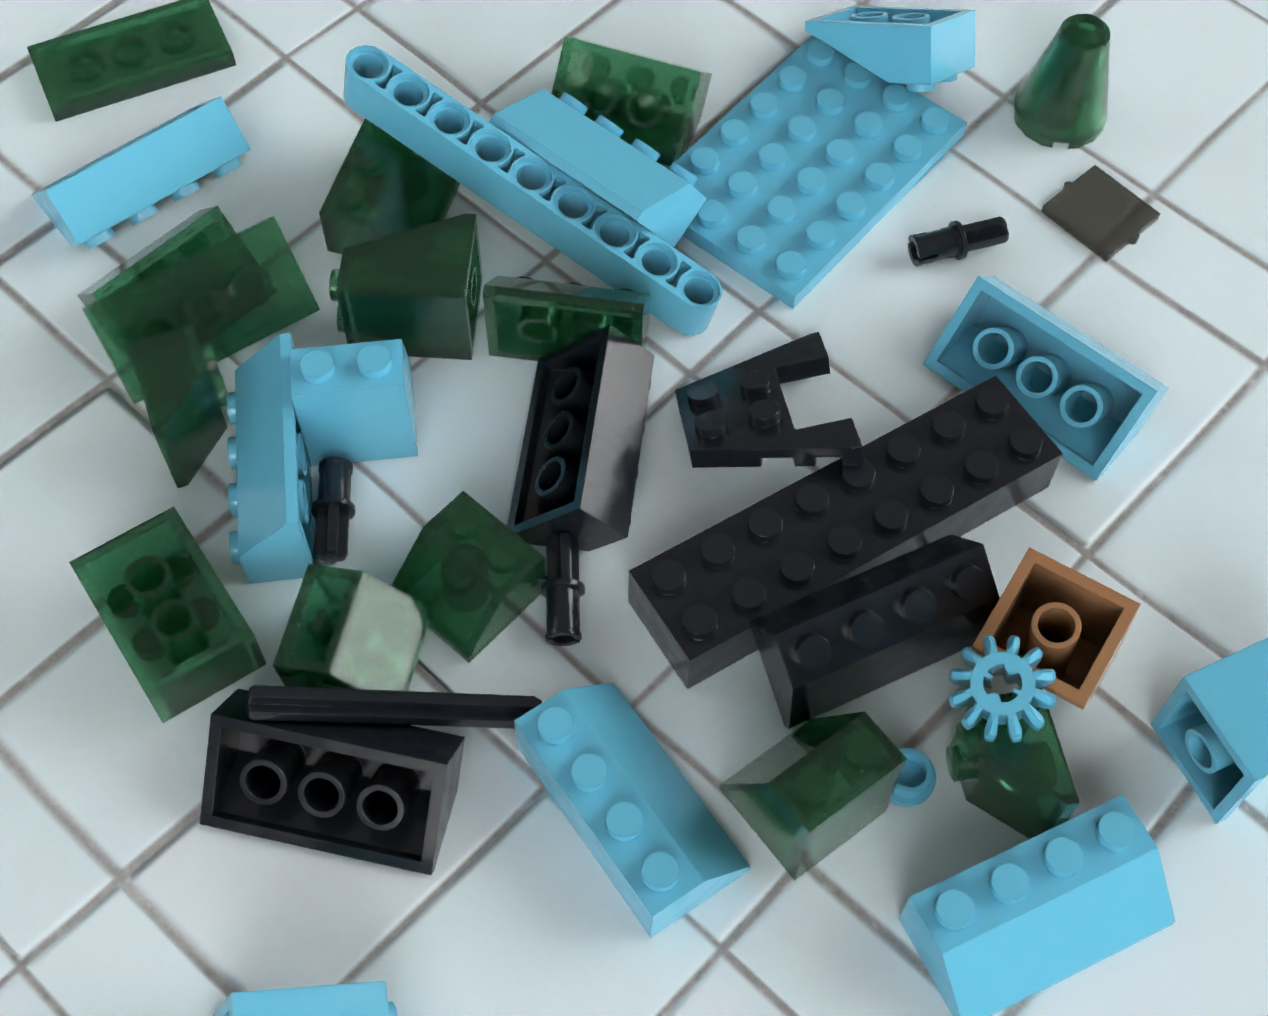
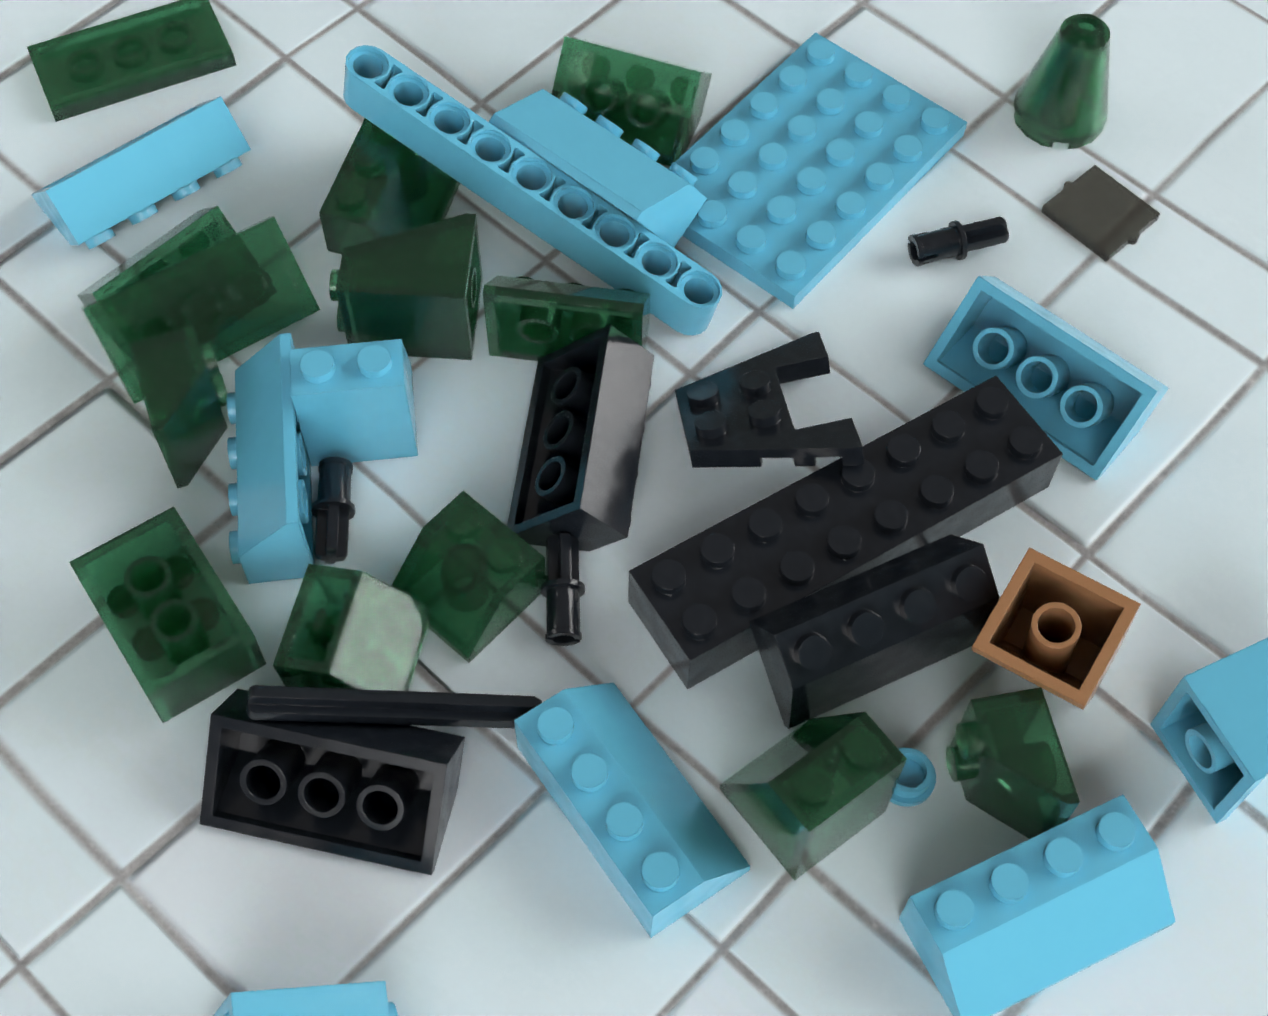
medium azure slope [805,6,975,92] -> none
medium azure gear [949,635,1057,742] -> none

